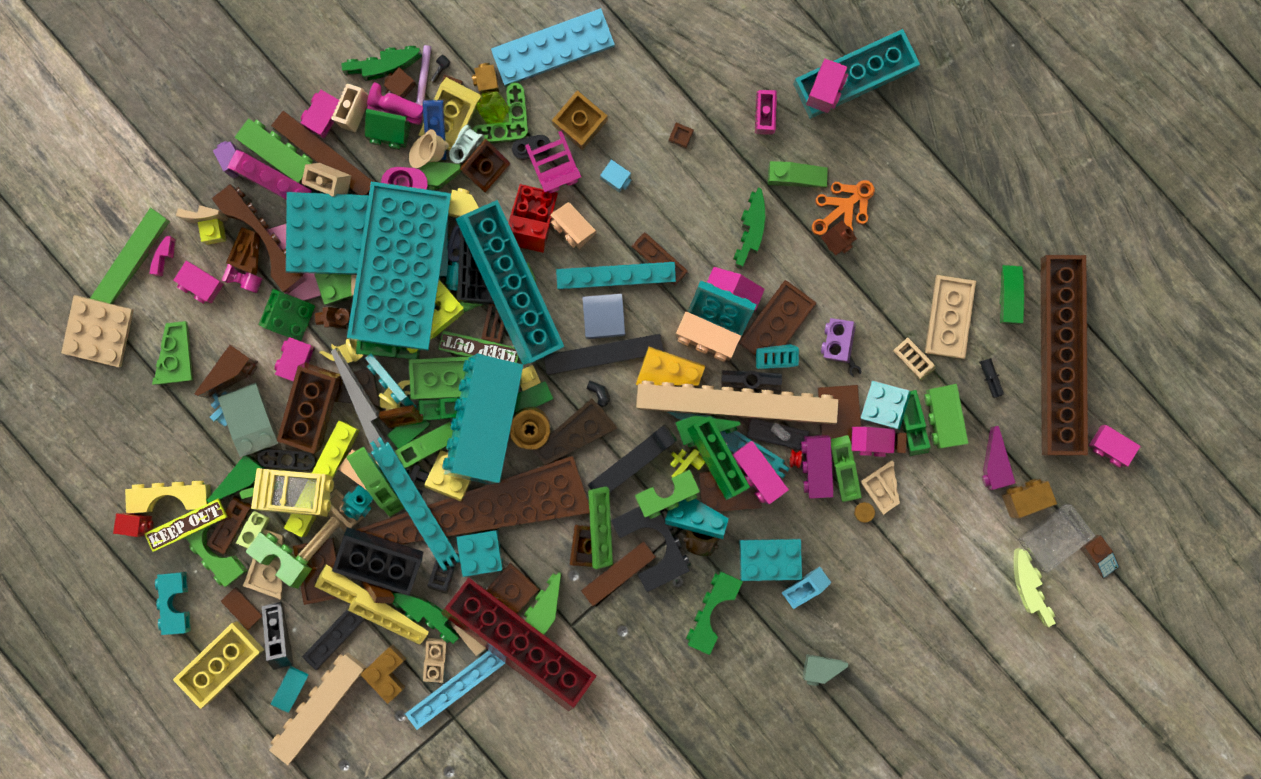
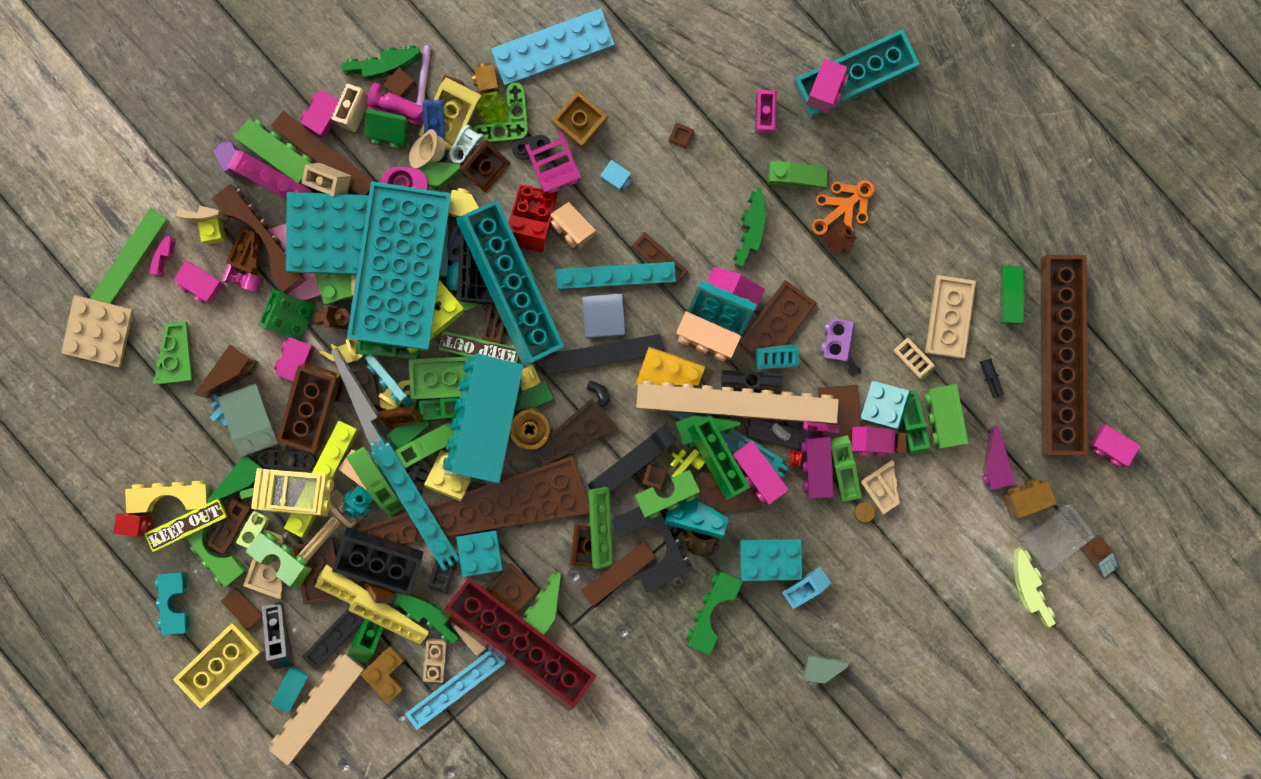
black hand [431,55,450,82] -> none
none -> green slope [347,618,384,663]
none -> reddish brown panel [642,464,667,489]
none -> dark pink tile [802,421,840,433]

